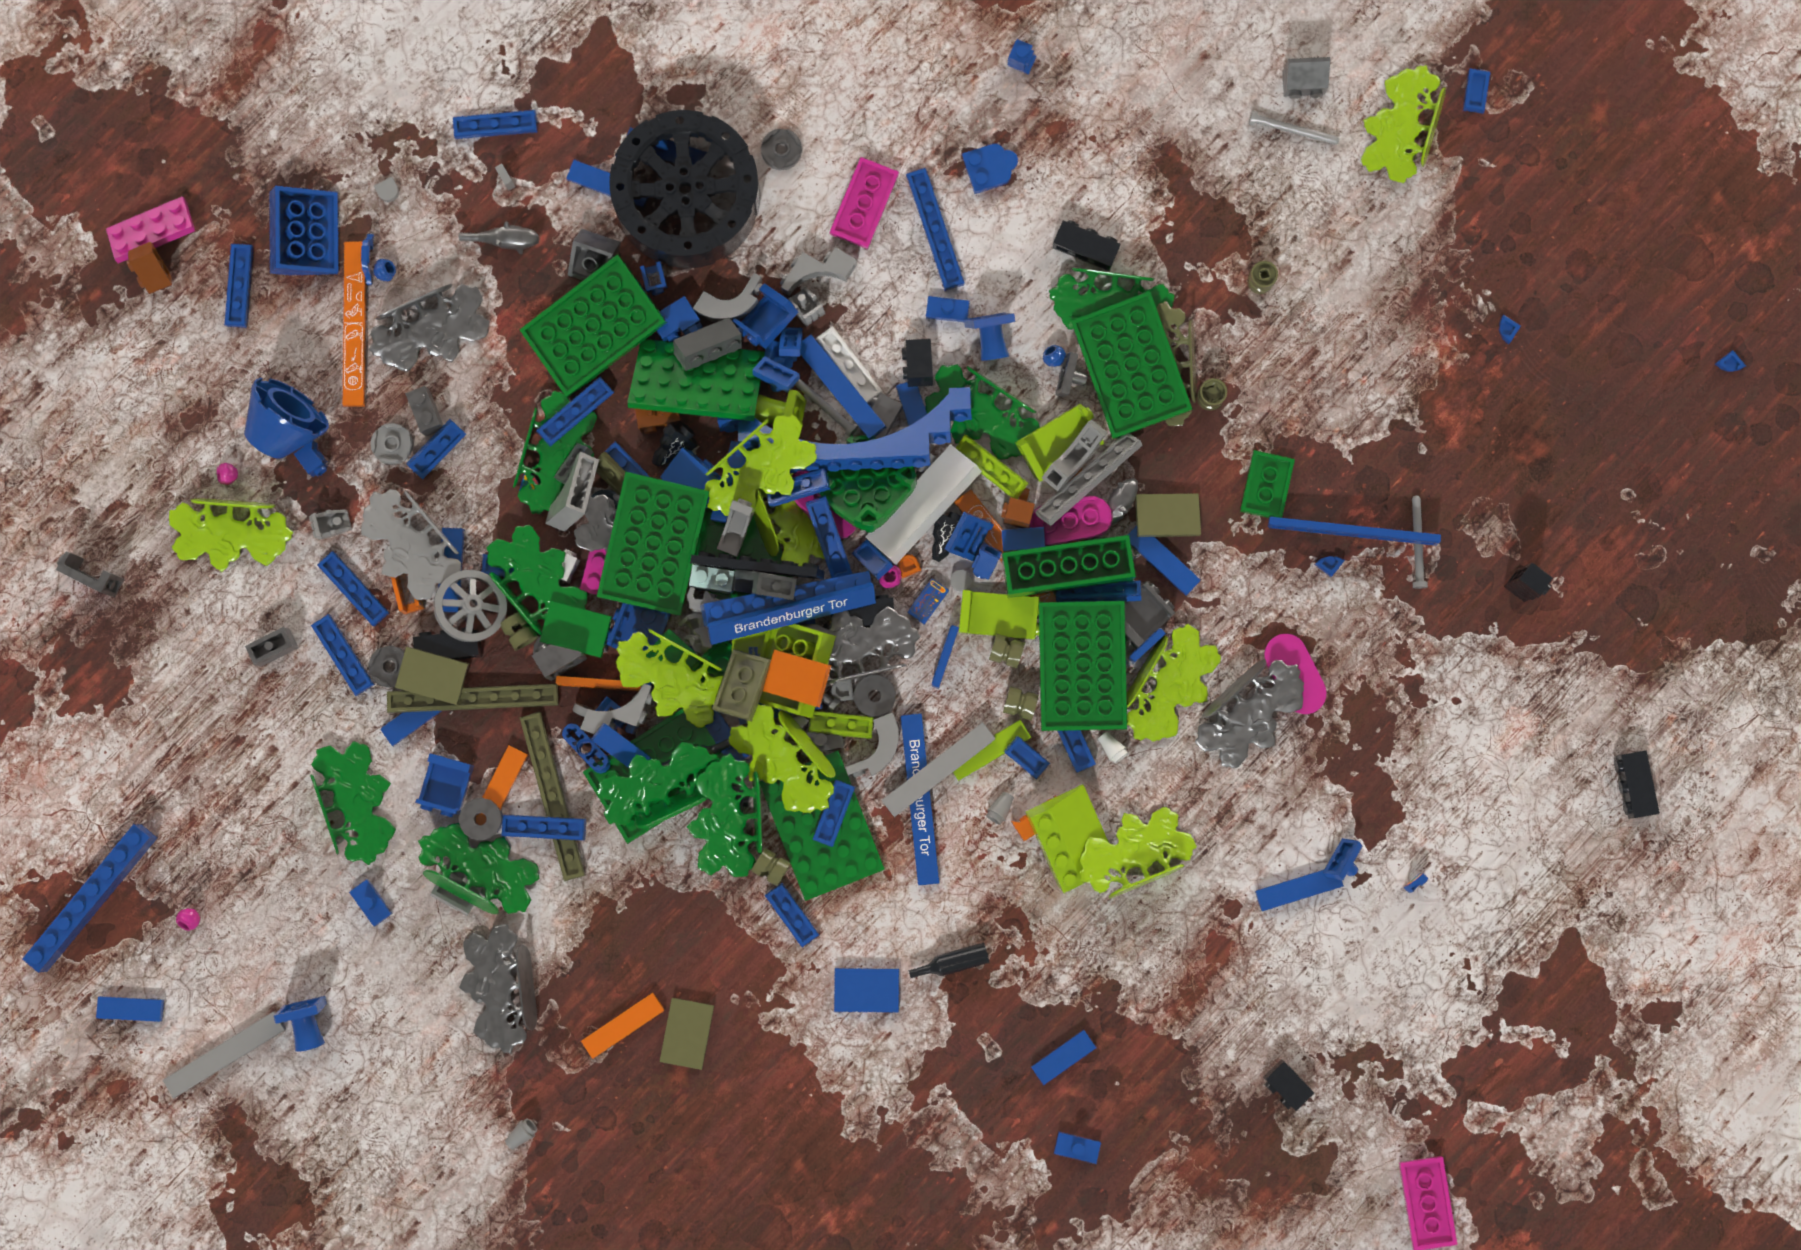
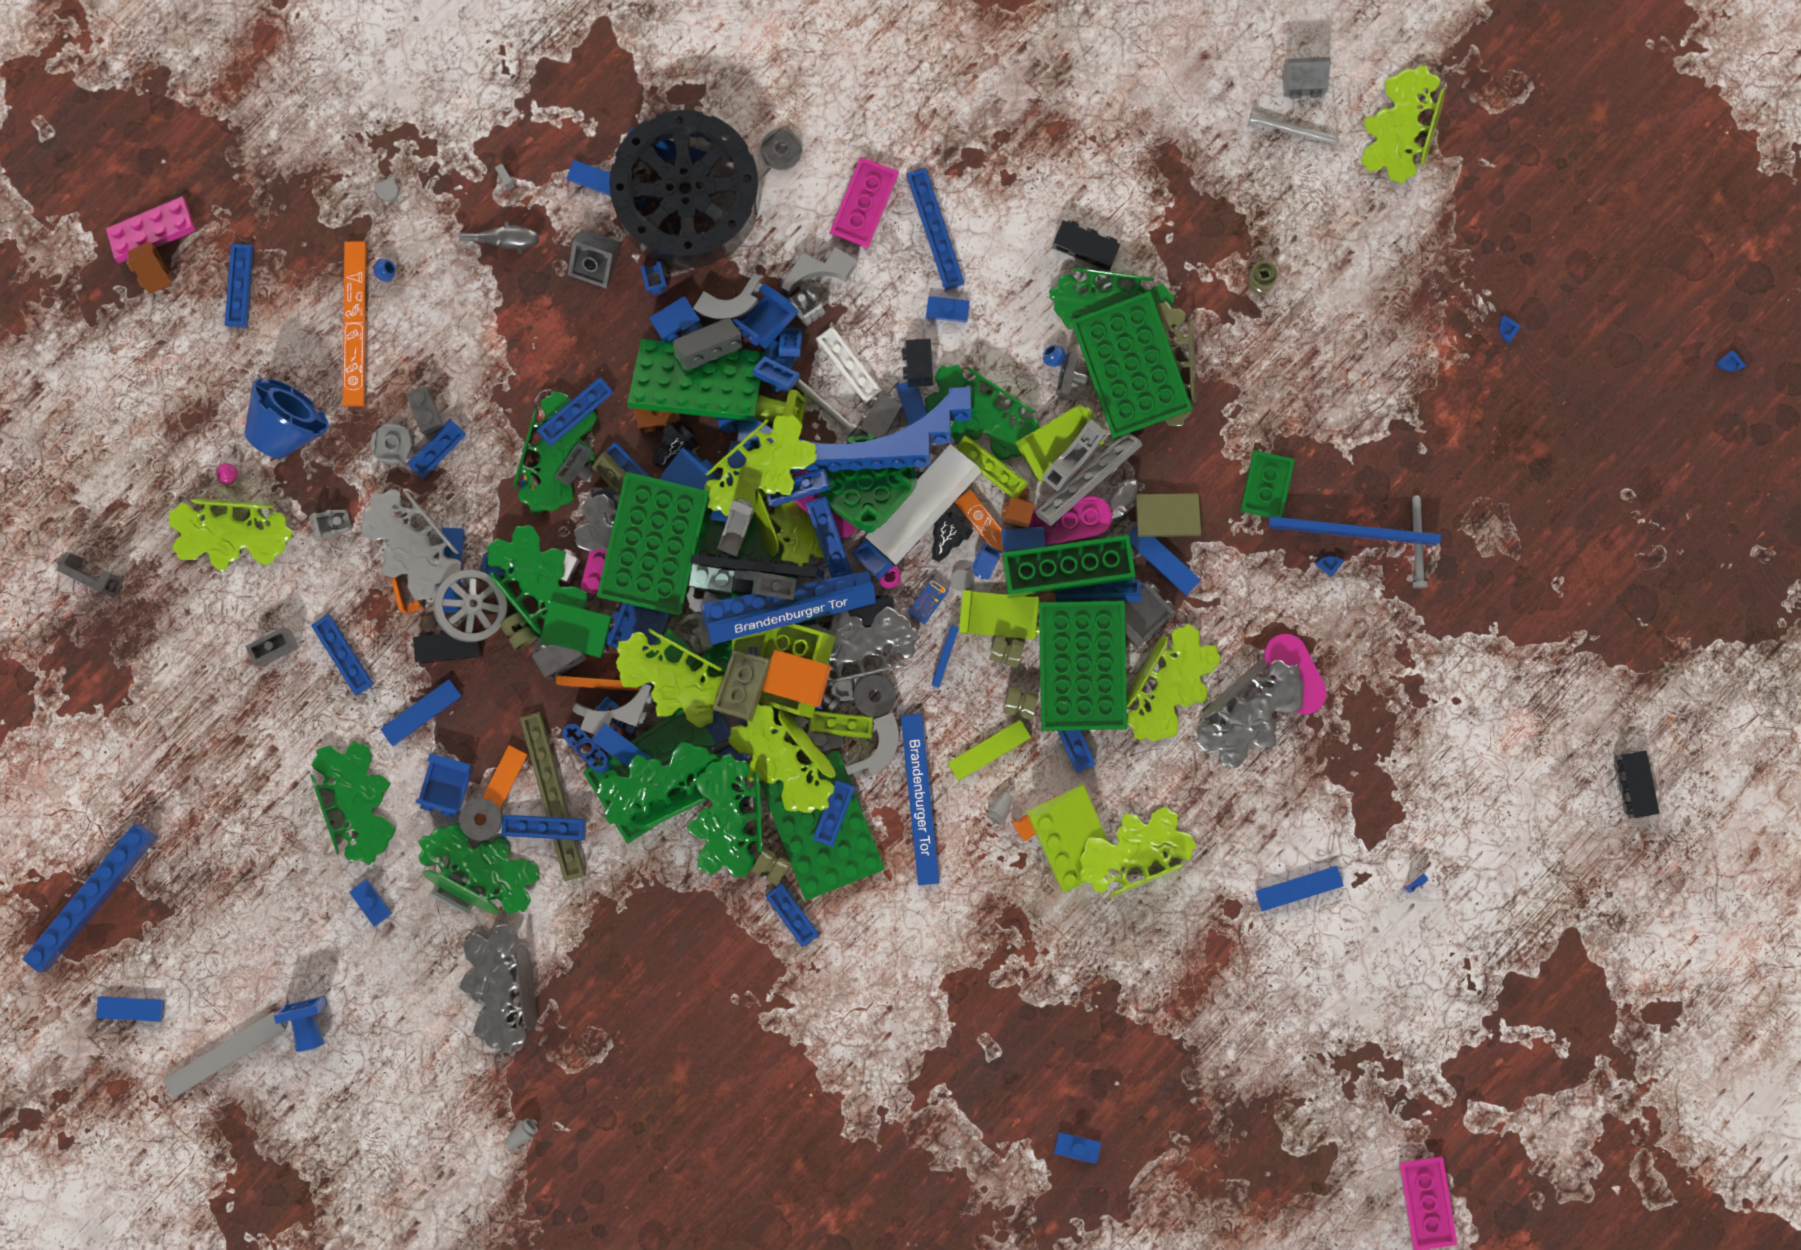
dark pink piece [176,908,200,931] -> none
blue slope [269,186,338,275] -> none
blue window [294,440,328,477] -> none
blue tile [317,551,390,627] -> none
blue helmet [361,234,374,285] -> none
flat silver tile [368,645,405,688] -> none
flat silver plant [369,284,490,372] -> none
olive tile [387,684,559,713] -> none
olive tile [395,646,469,705] -> none
blue tile [453,110,537,139] -> none
green plate [519,254,667,398] -> none
light grey arch [545,452,599,531] -> none
orange tile [581,992,665,1059] -> none
olive tile [660,997,715,1070] -> none
blue tile [800,335,887,440] -> none
blue tile [834,968,899,1013] -> none
light grey tile [881,722,995,817] -> none
orange tile [897,554,922,579] -> none
black piece [908,942,990,979] -> none
blue plate [945,512,994,562] -> none
blue plate [962,144,1018,194] -> none
blue plant [964,312,1016,361] -> none
blue tile [1004,735,1050,780] -> none
blue window [1007,39,1037,75] -> none
blue tile [1031,1030,1096,1085] -> none
white cone [1098,732,1128,764] -> none
blue tile [1128,628,1166,664] -> none
olive wheel [1197,378,1227,411] -> none
black brick [1263,1060,1314,1111] -> none
blue tile [1323,838,1363,880] -> none
blue tile [1463,69,1490,114] -> none
black brick [1504,562,1553,602] -> none

